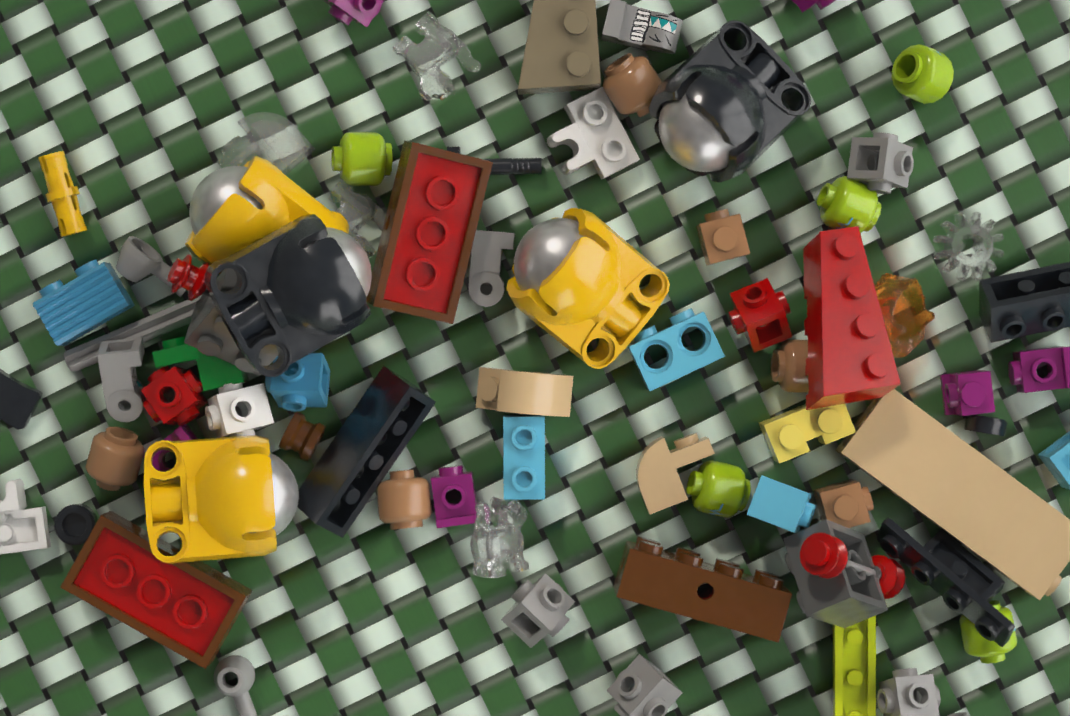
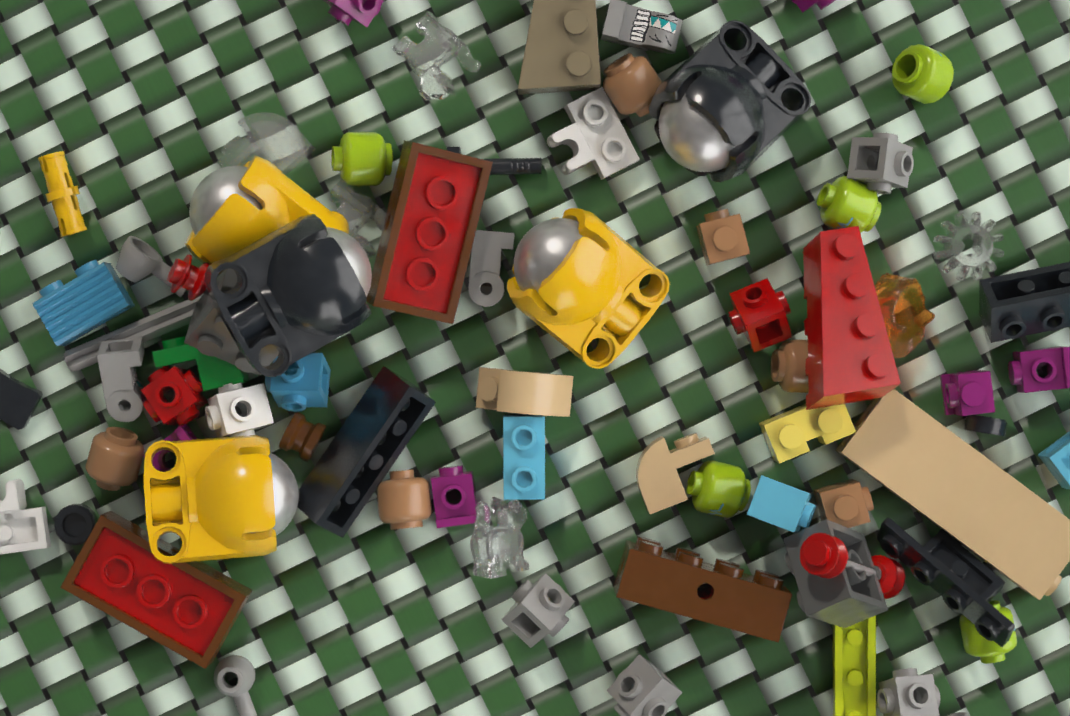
medium azure brick [627,308,725,391] -> none

